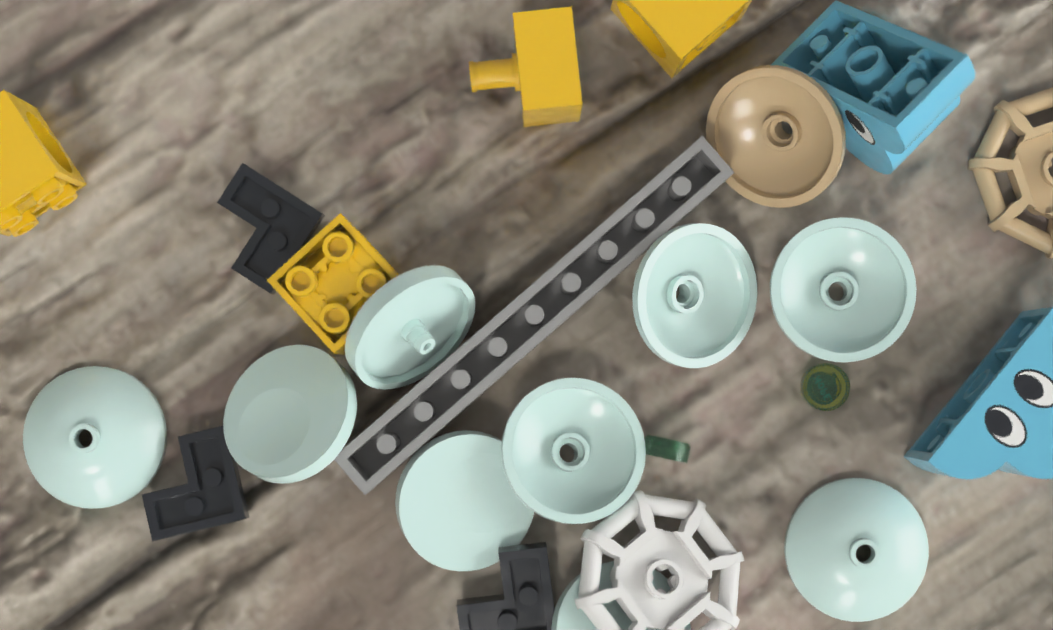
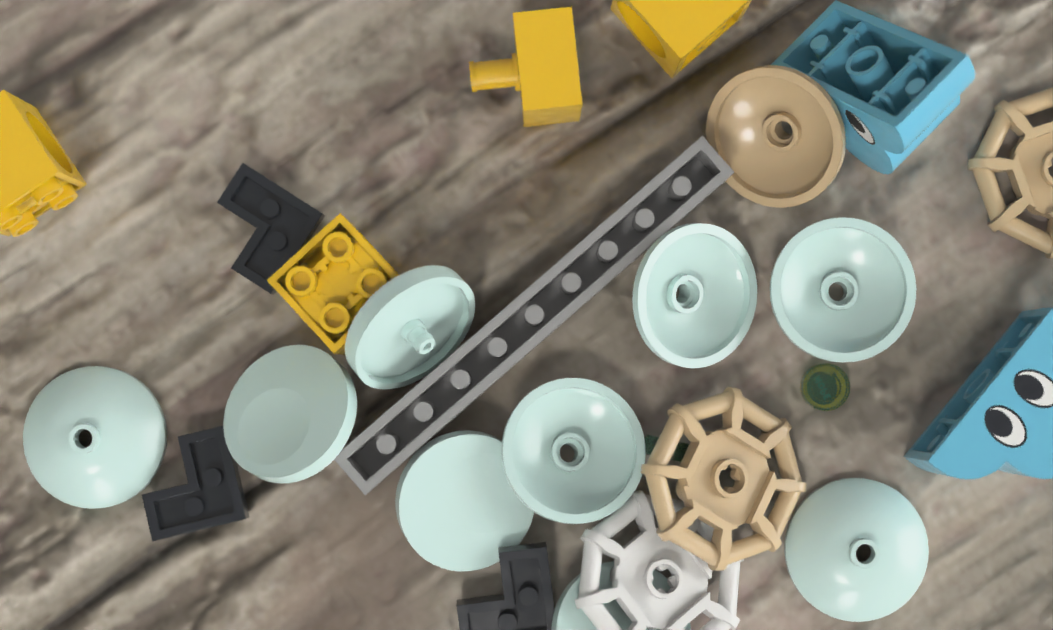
none -> tan plate [641,387,806,571]

